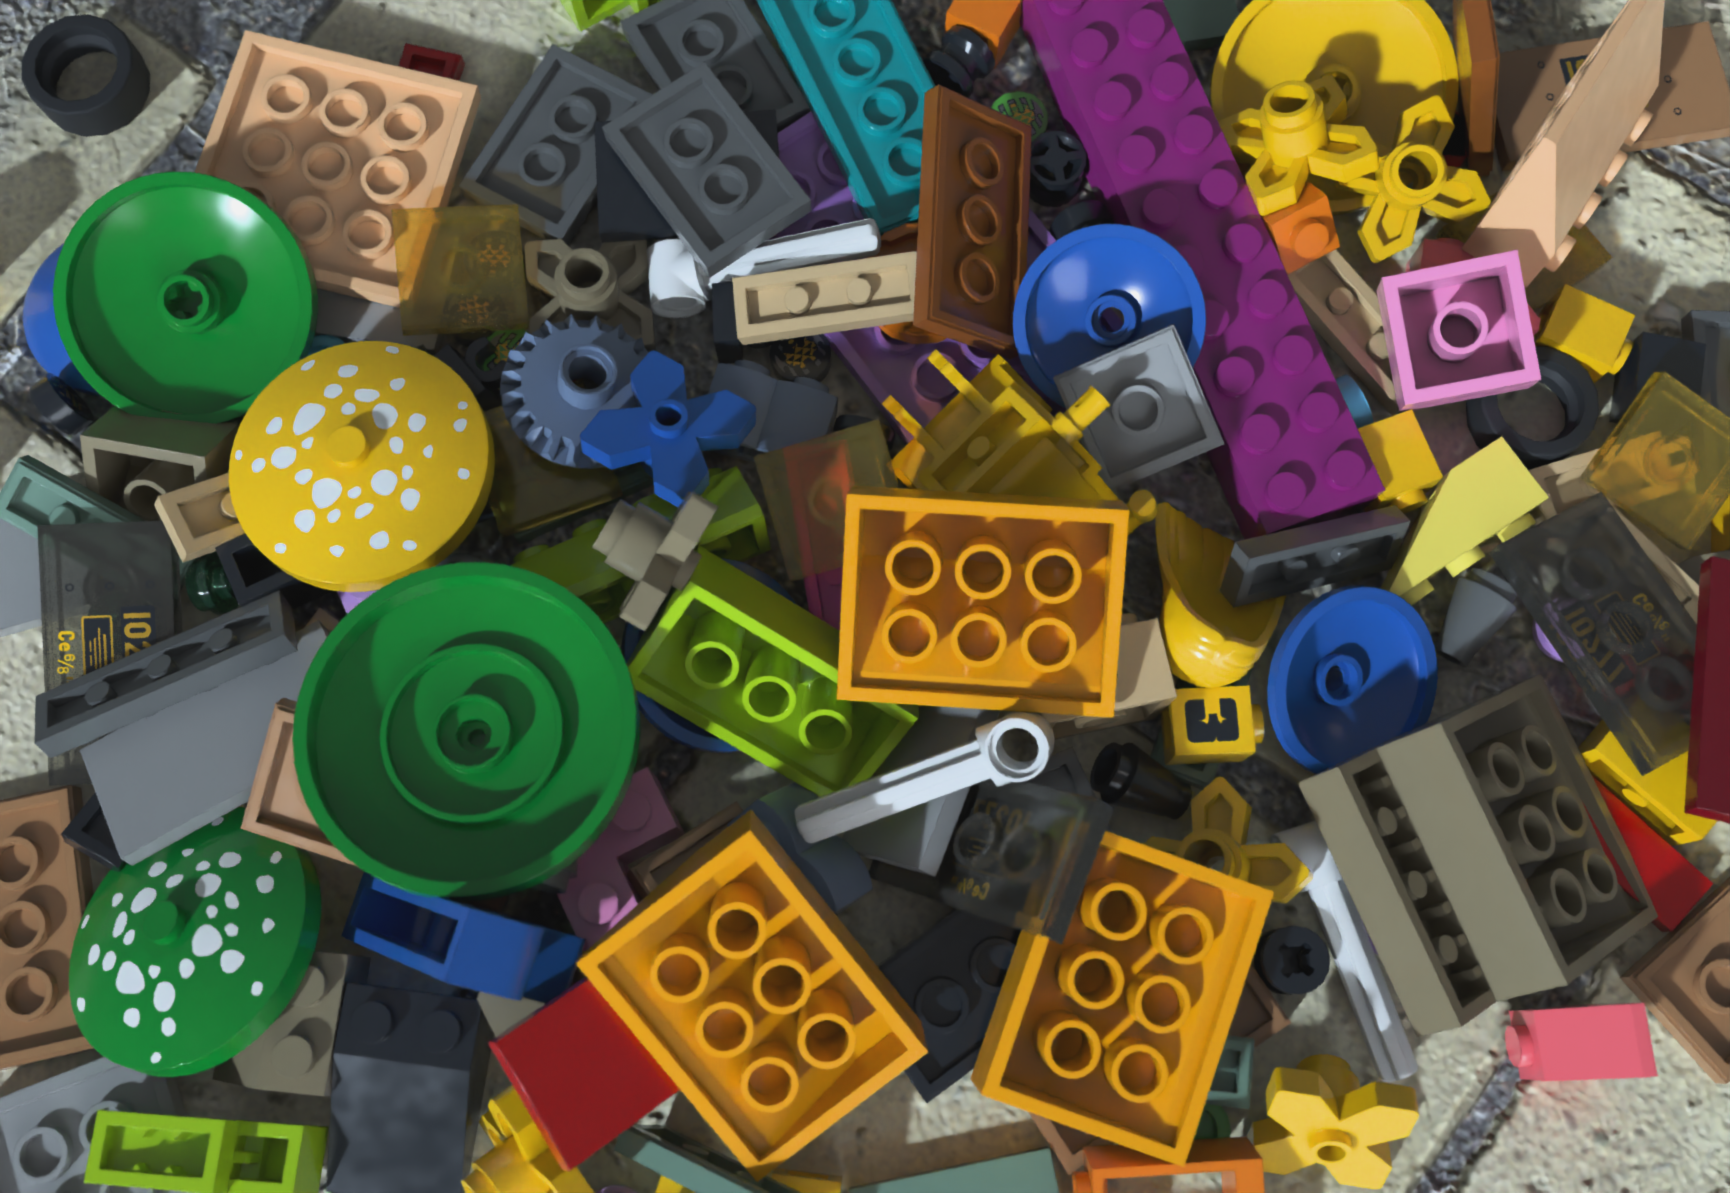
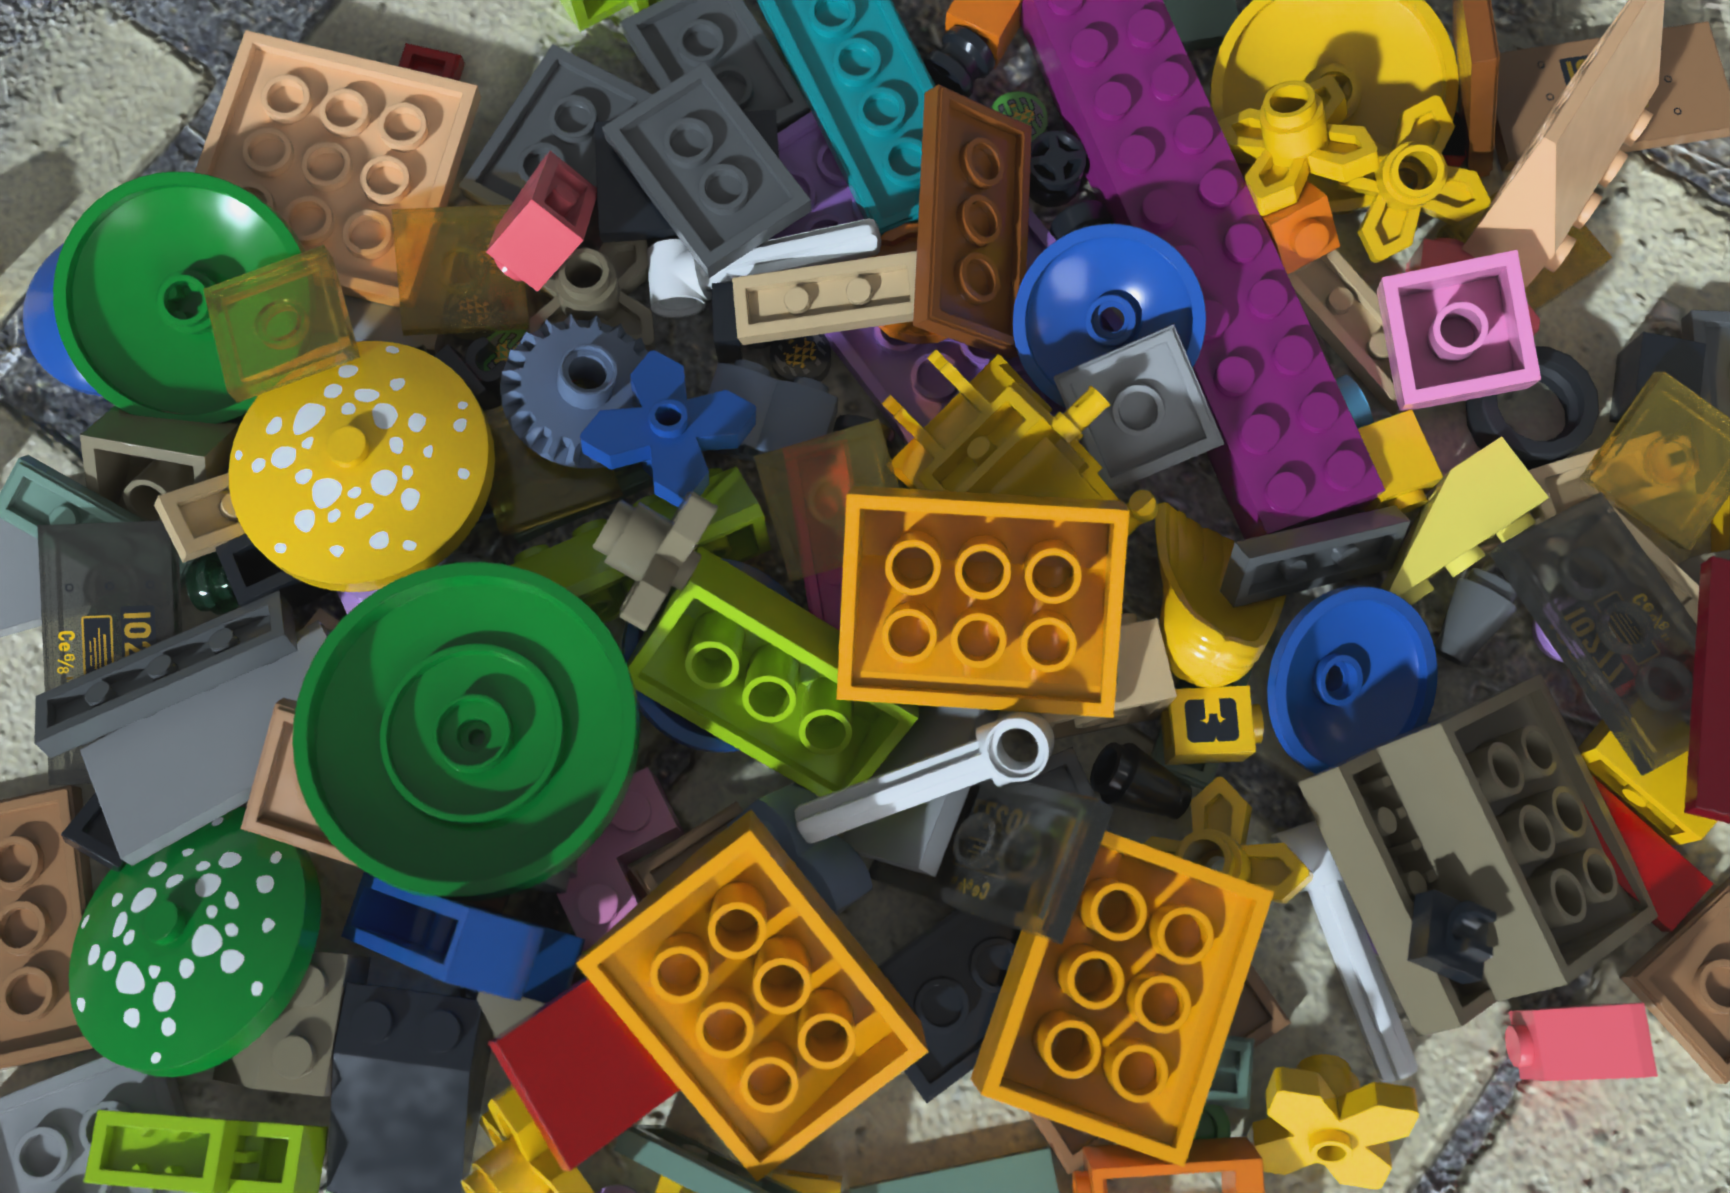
black tyre [21,14,150,137] -> none
black tile [29,373,94,435] -> none
black wheel [1251,925,1330,995] -> none
yellow brick [1534,284,1635,384] -> none
none -> clear yellow tile [203,245,360,403]
none -> coral slope [486,151,597,292]
none -> black tile [1407,889,1497,984]

